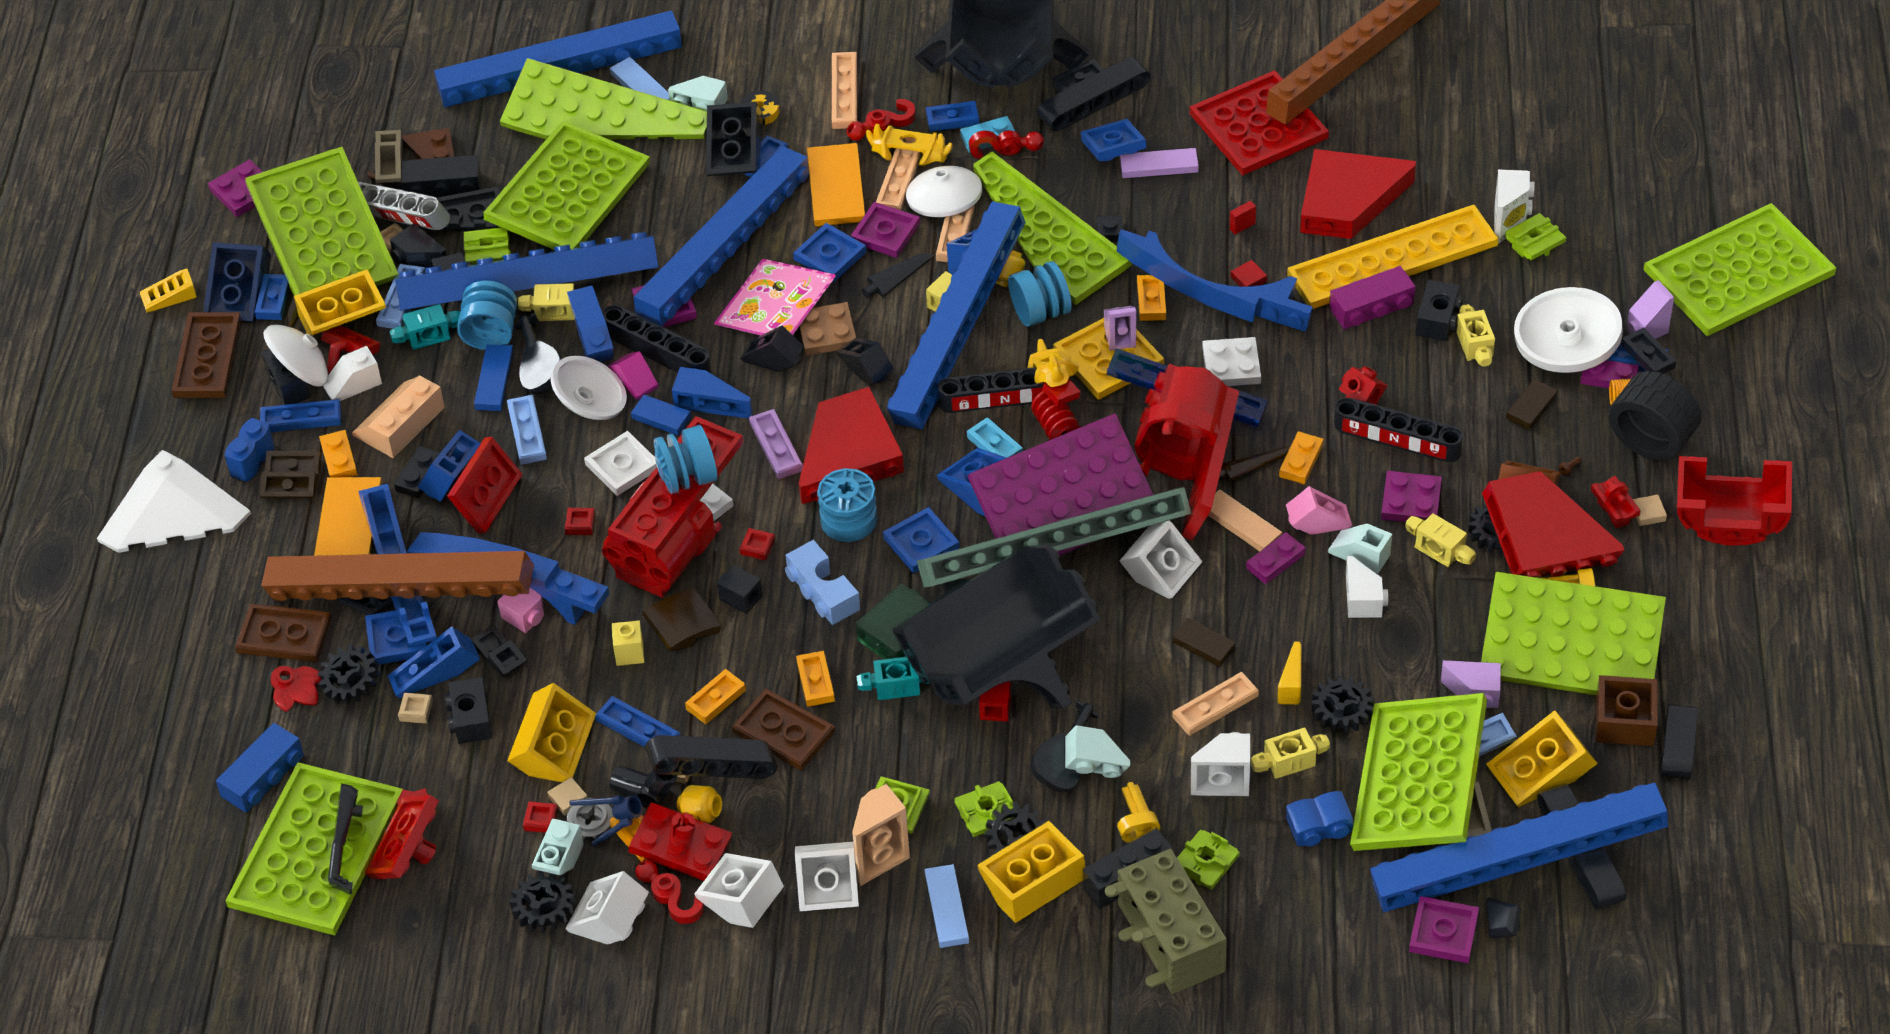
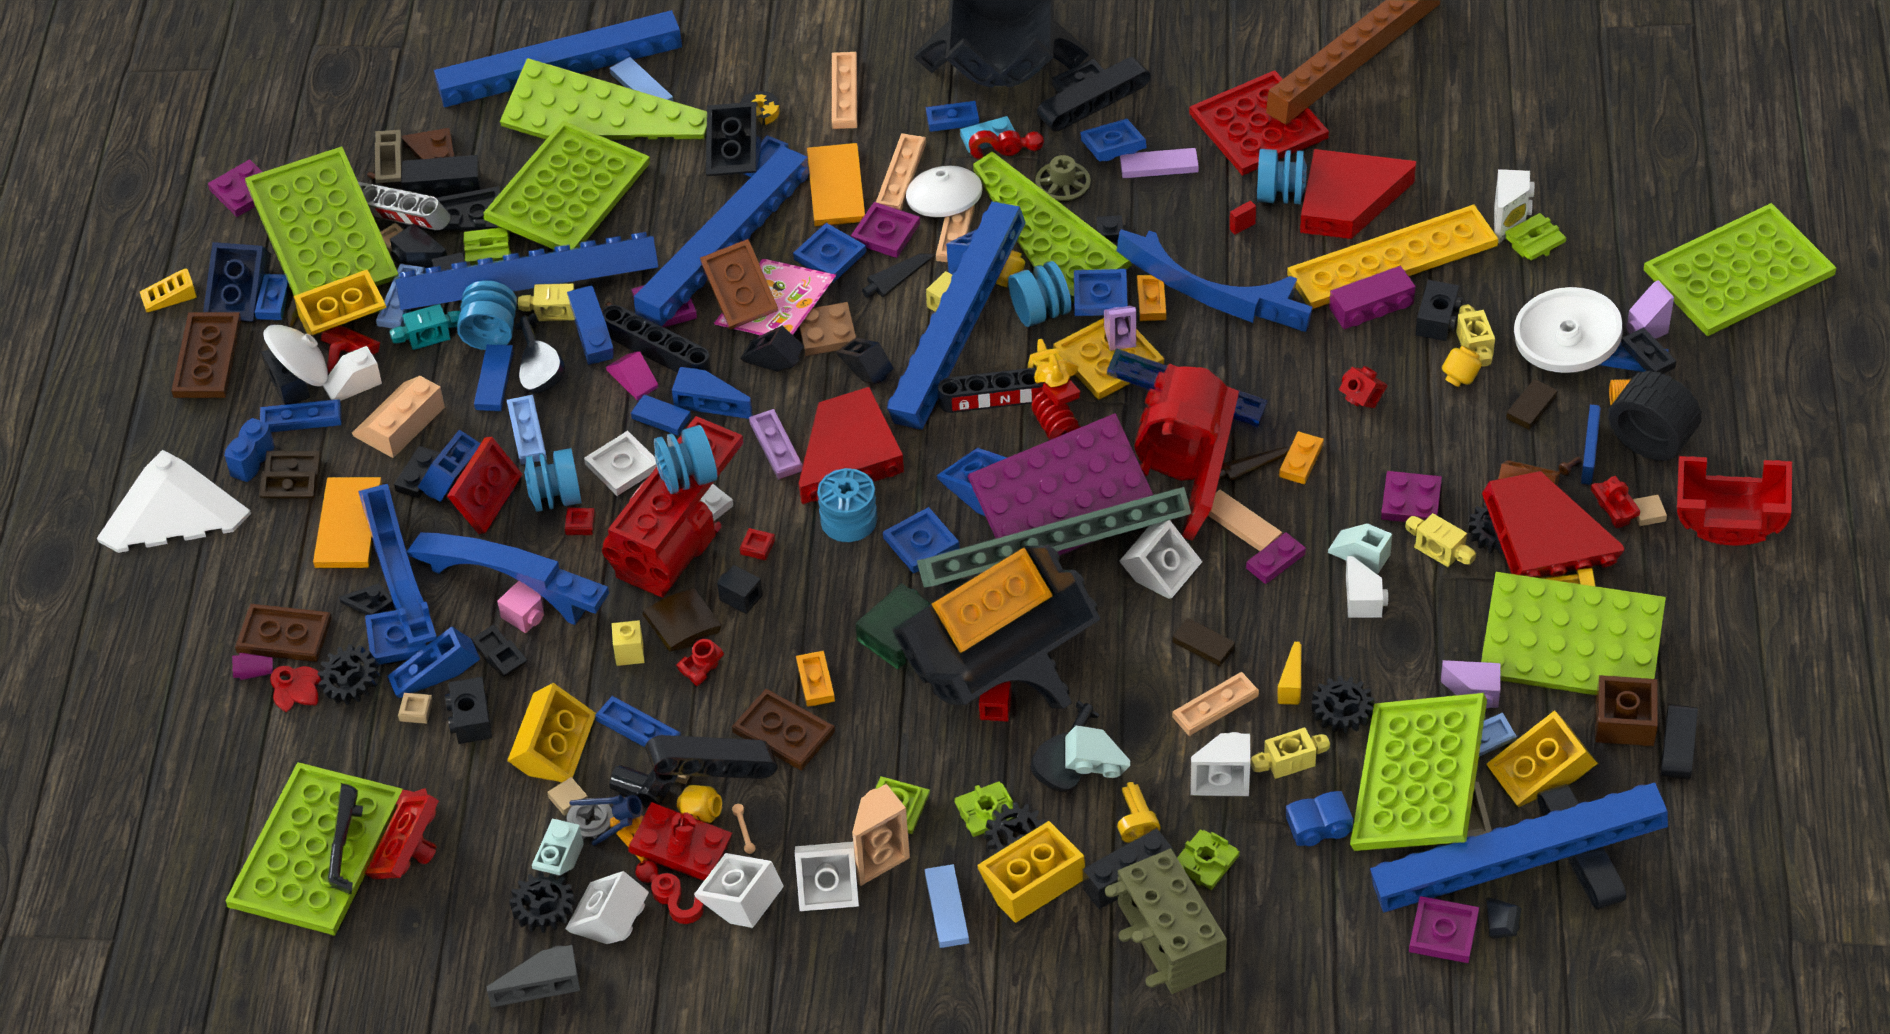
blue brick [216,723,304,813] -> none
dark orange brick [261,551,534,601] -> none
light orange plate [319,430,357,478] -> none
red tile [523,801,558,833] -> none
white dish [551,356,627,420] -> none
light aqua slope [668,76,728,111] -> none
light orange plate [685,669,746,725] -> none
light blue arch [785,540,860,625] -> none
red piece [846,99,916,141] -> none
teal piece [856,657,929,700] -> none
yellow piece [866,124,952,166] -> none
medium azure plate [967,417,1023,458] -> none
white plate [1202,337,1261,386] -> none
red tile [1230,260,1267,287] -> none
bright pink slope [1286,486,1352,535] -> none
black beam [1334,397,1463,462] -> none
magenta plate [1580,360,1639,388] -> none
none -> magenta cone [232,652,273,680]
none -> dark grey slope [487,945,580,1007]
none -> dark azure wheel [524,448,582,512]
none -> red plate [676,639,725,686]
none -> dark orange plate [700,239,778,330]
none -> light nougat hinge [732,804,756,854]
none -> light orange tile [932,547,1053,653]
none -> olive wheel [1035,155,1091,201]
none -> blue plate [1074,269,1128,316]
none -> dark azure wheel [1257,149,1307,204]
none -> yellow head [1442,346,1482,387]
none -> blue tile [1581,404,1601,485]

